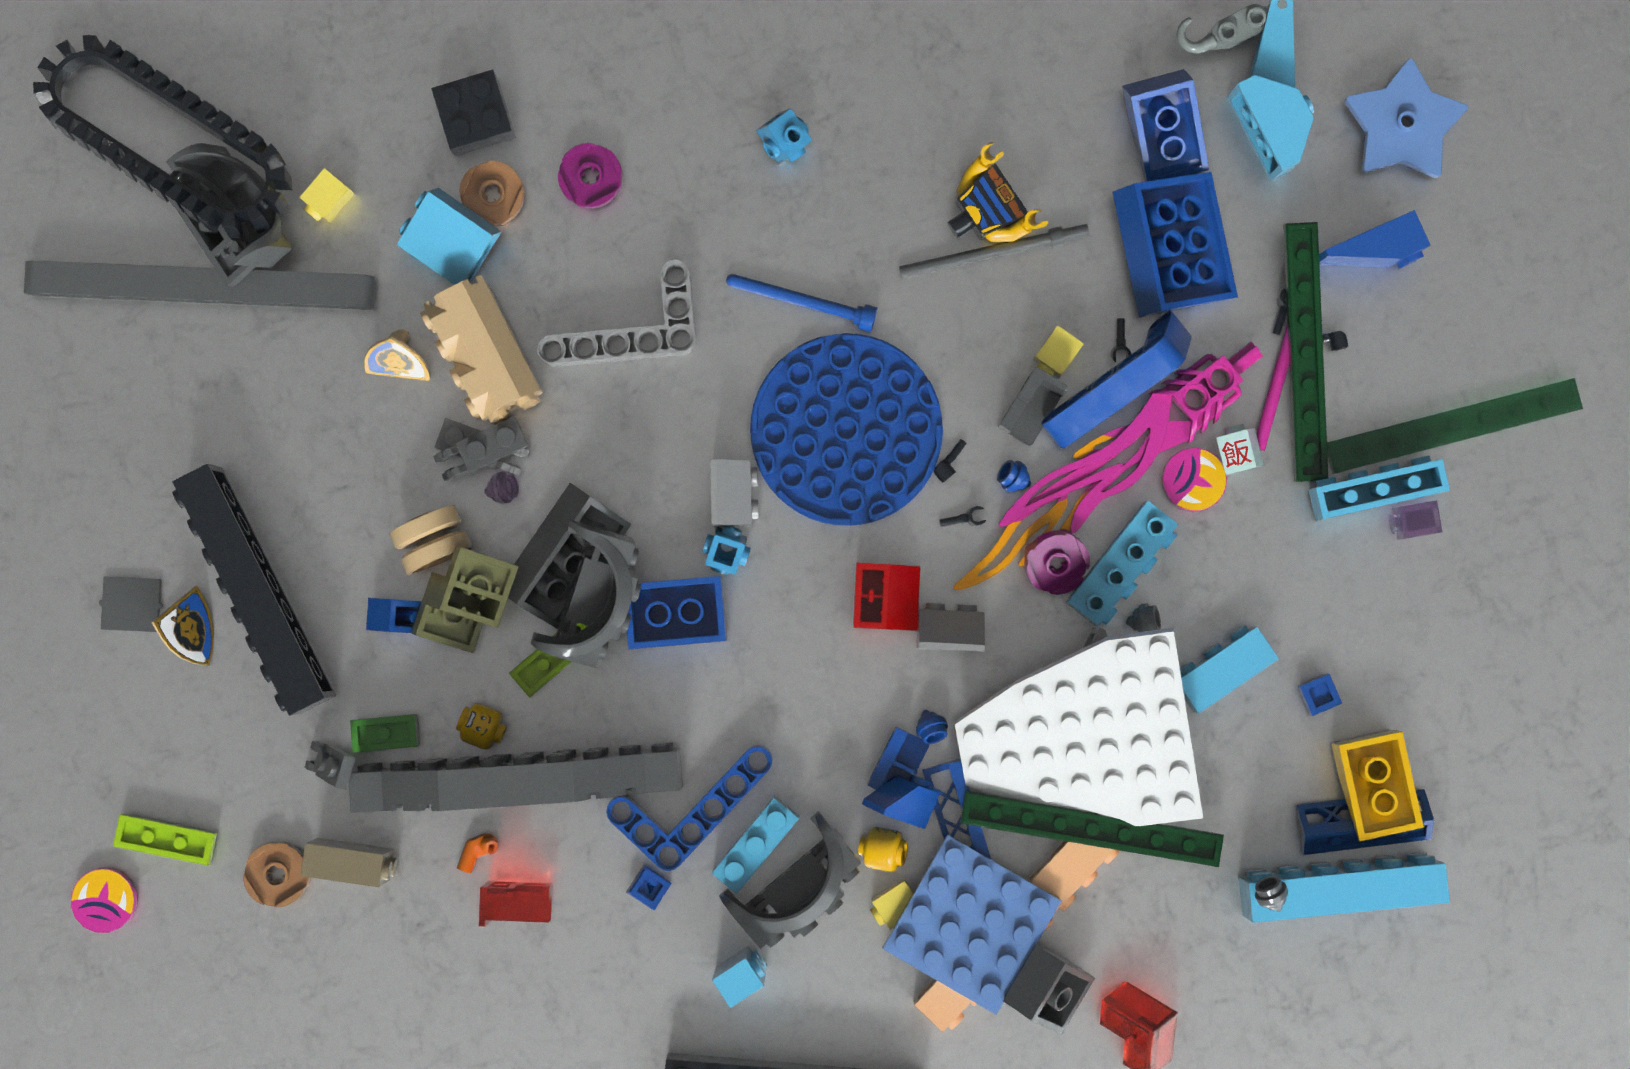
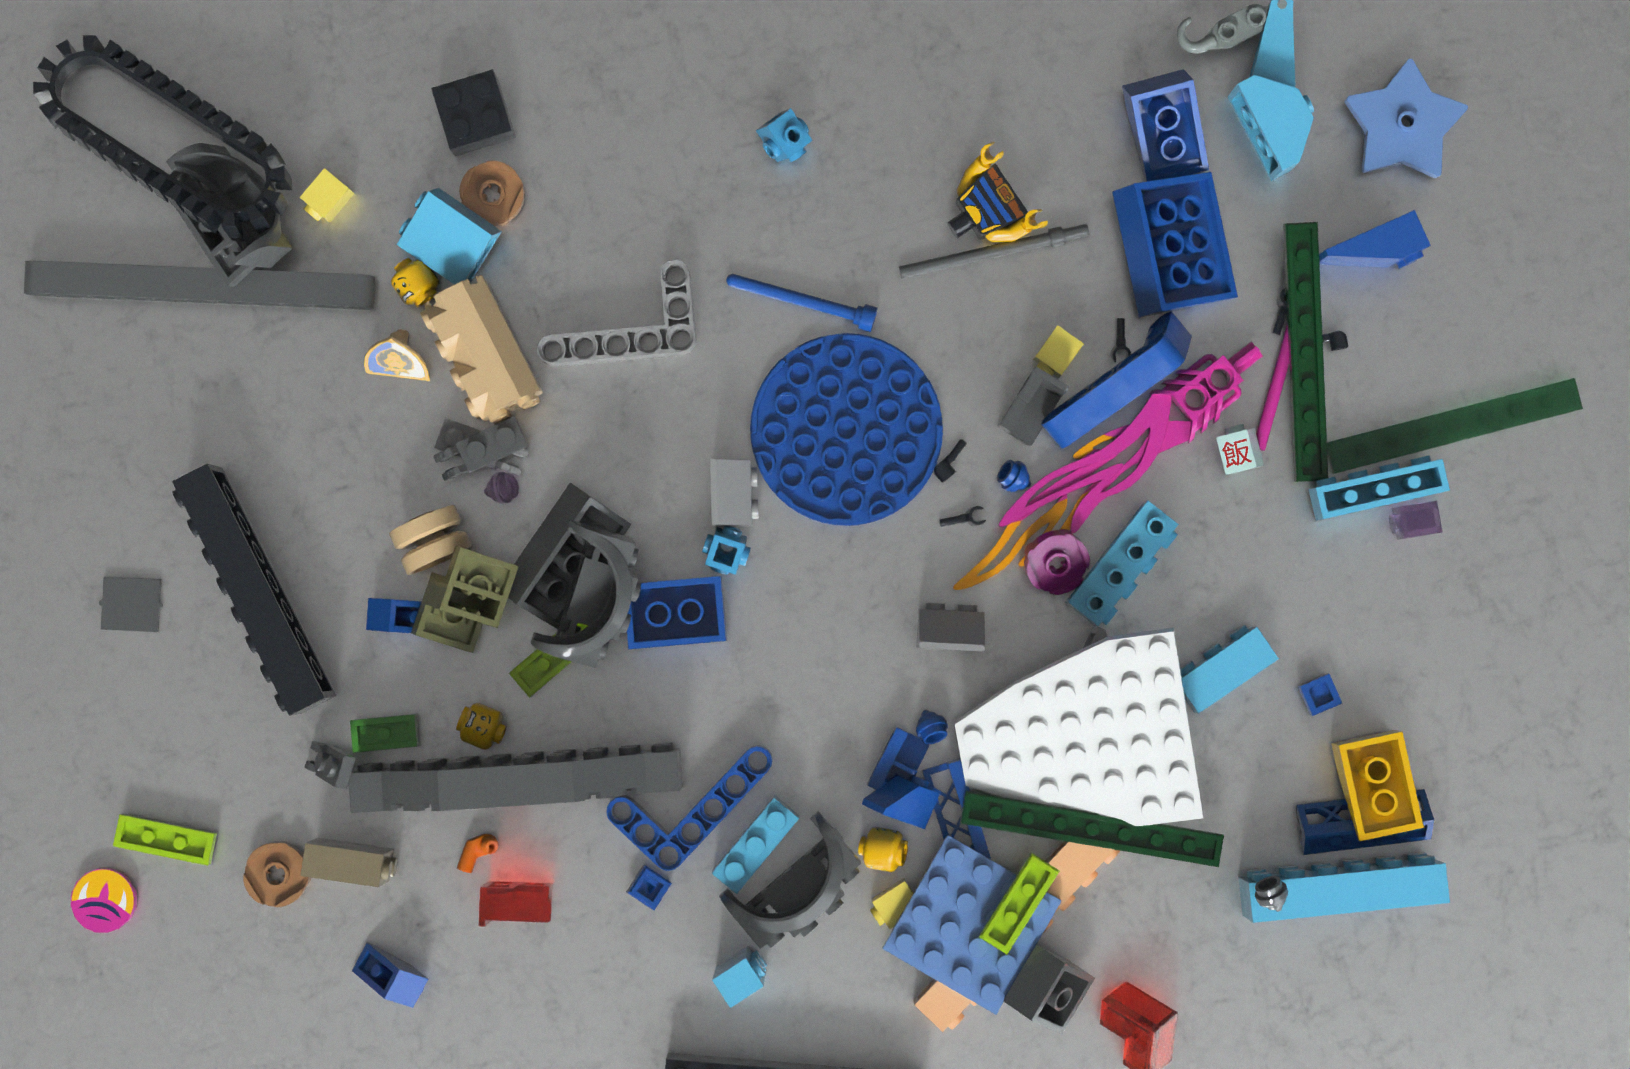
shield [151,586,213,666] -> none
magenta plate [558,143,623,209] -> none
red slope [853,563,920,631] -> none
dark grey plate [1126,603,1161,632] -> none
tile [1161,447,1227,512] -> none
none -> blue slope [352,942,428,1008]
none -> yellow head [391,258,439,308]
none -> lime tile [979,852,1060,955]

